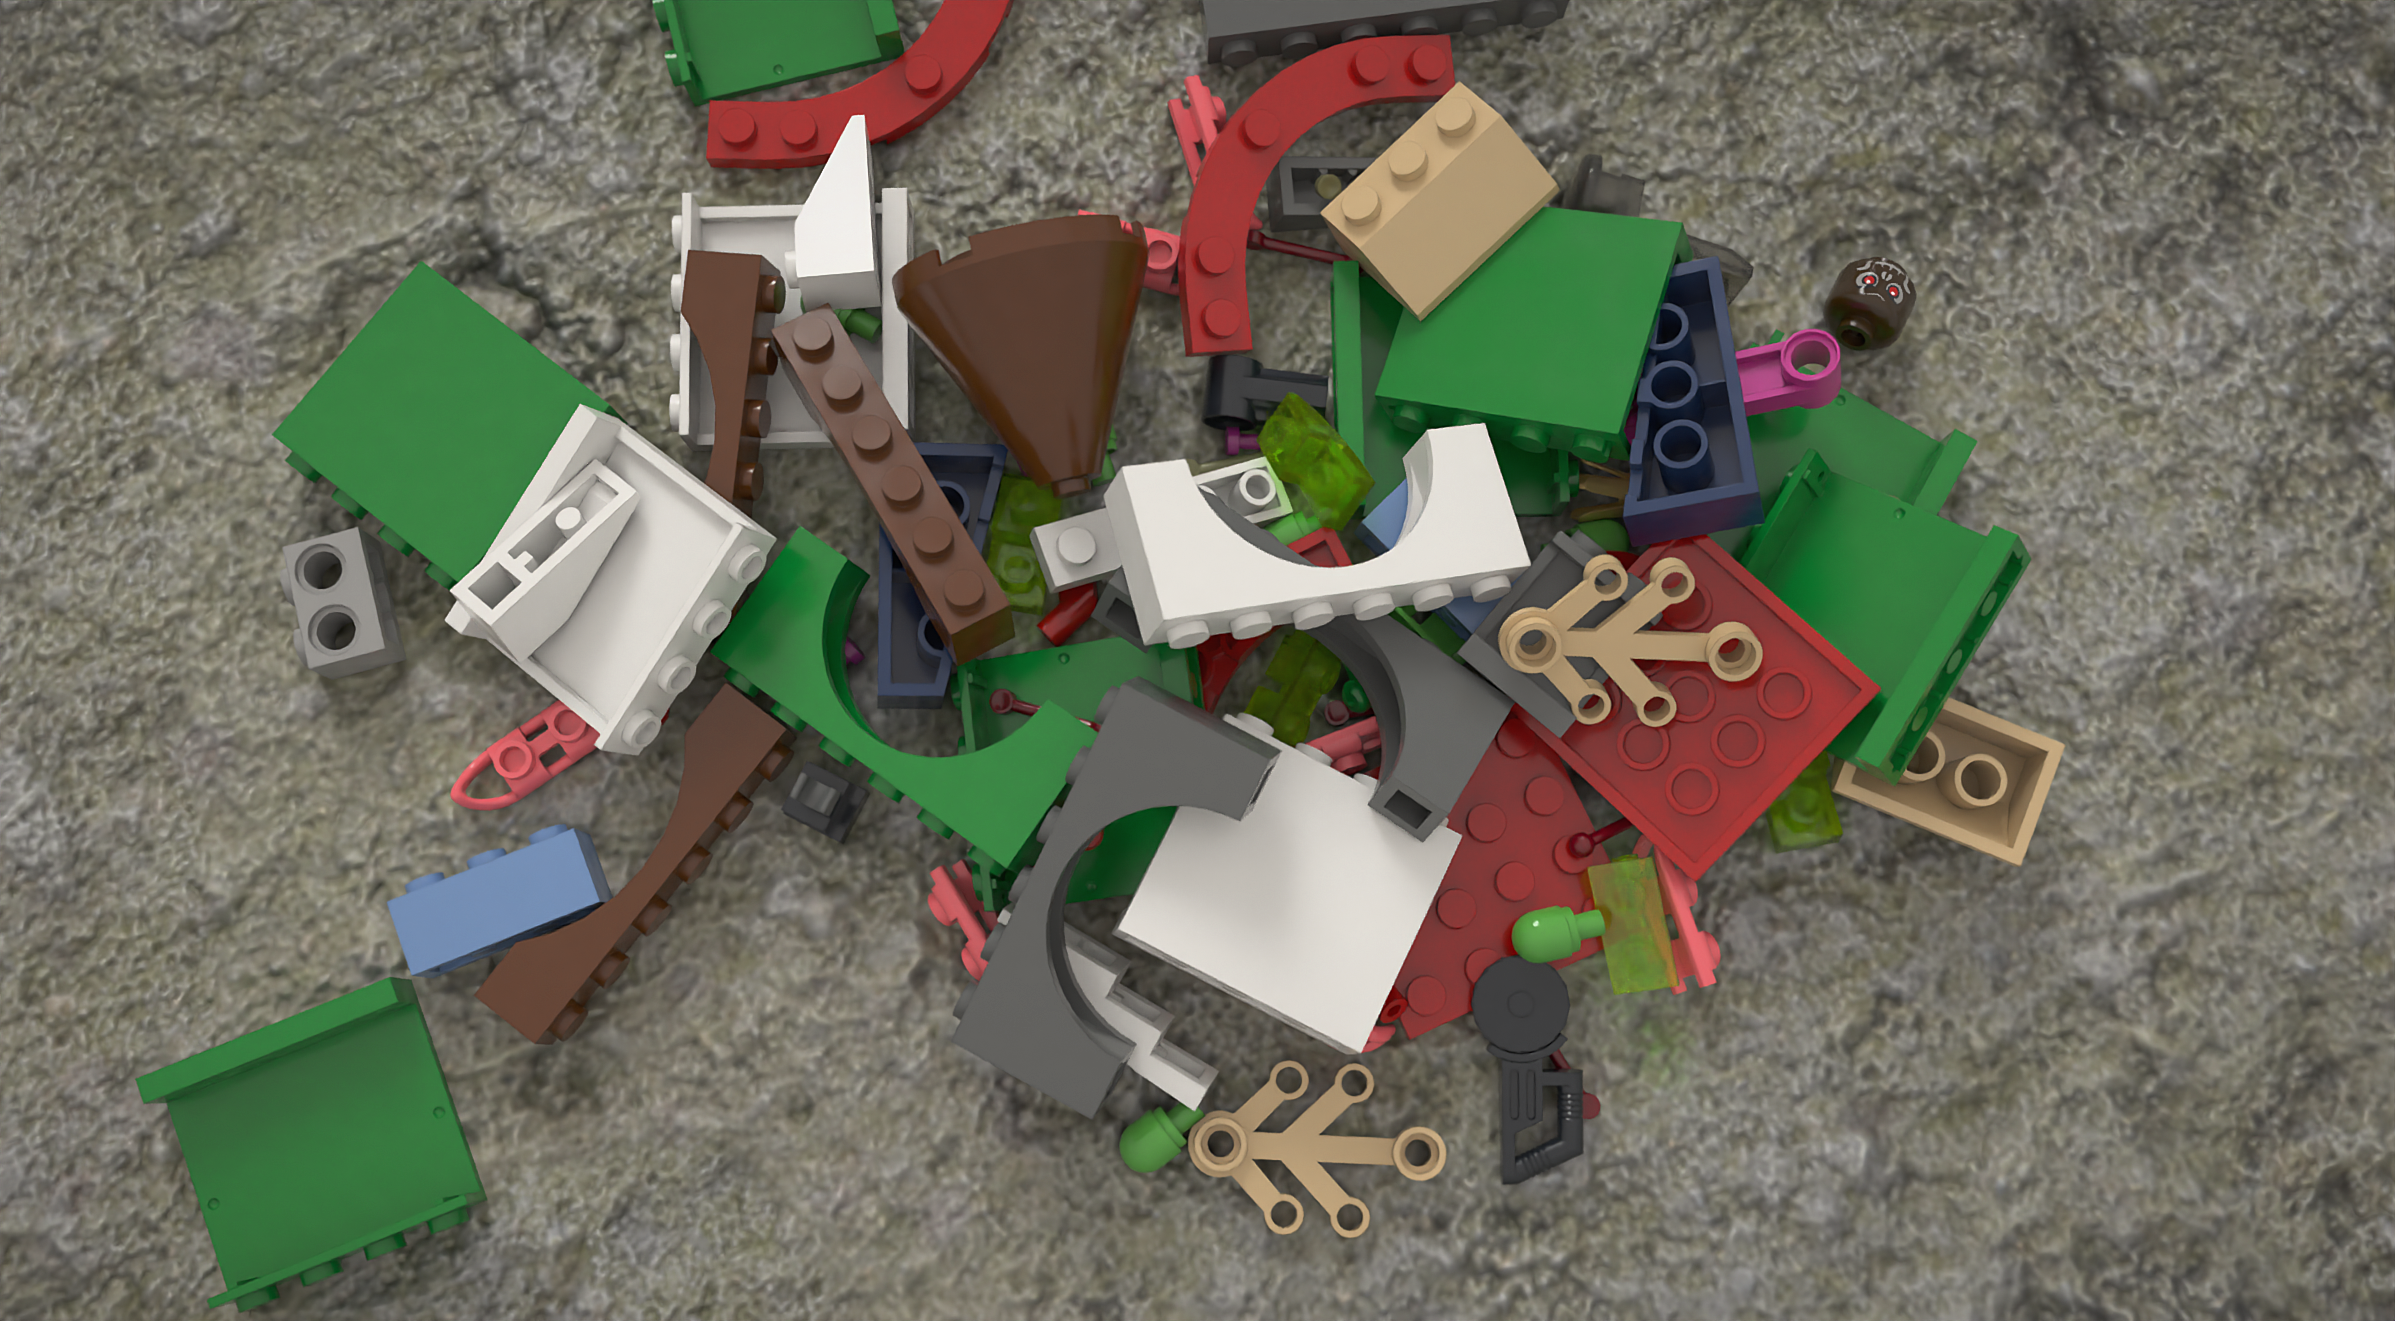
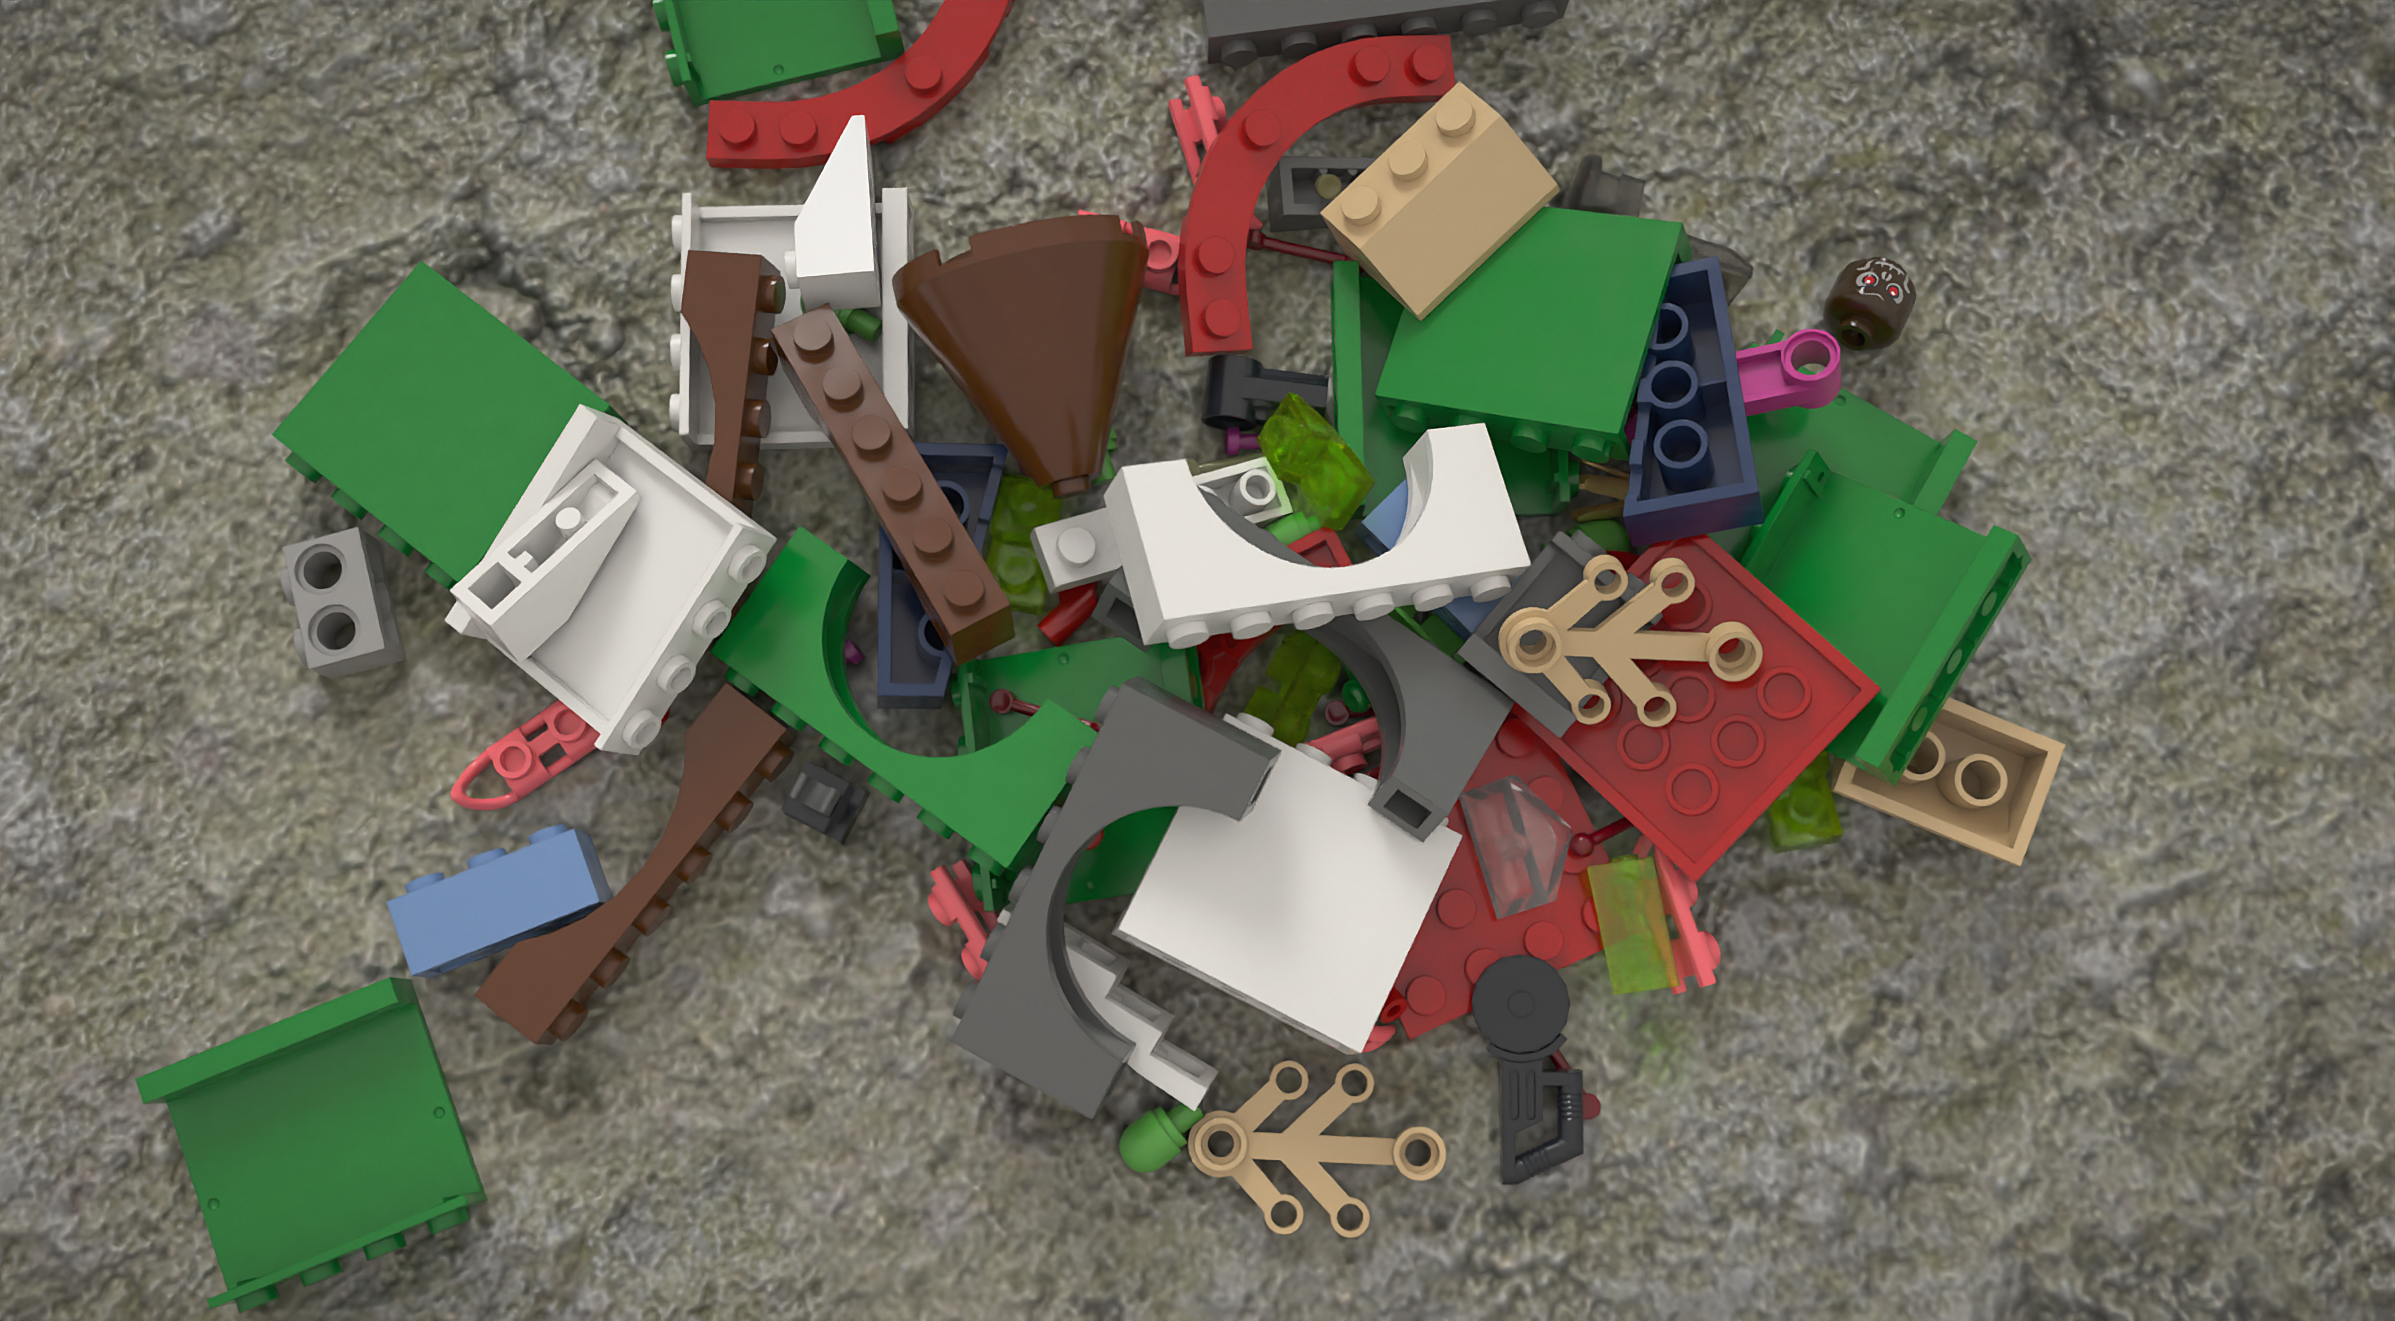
bright green cylinder [1512,905,1605,964] -> none
none -> clear slope [1459,774,1572,919]

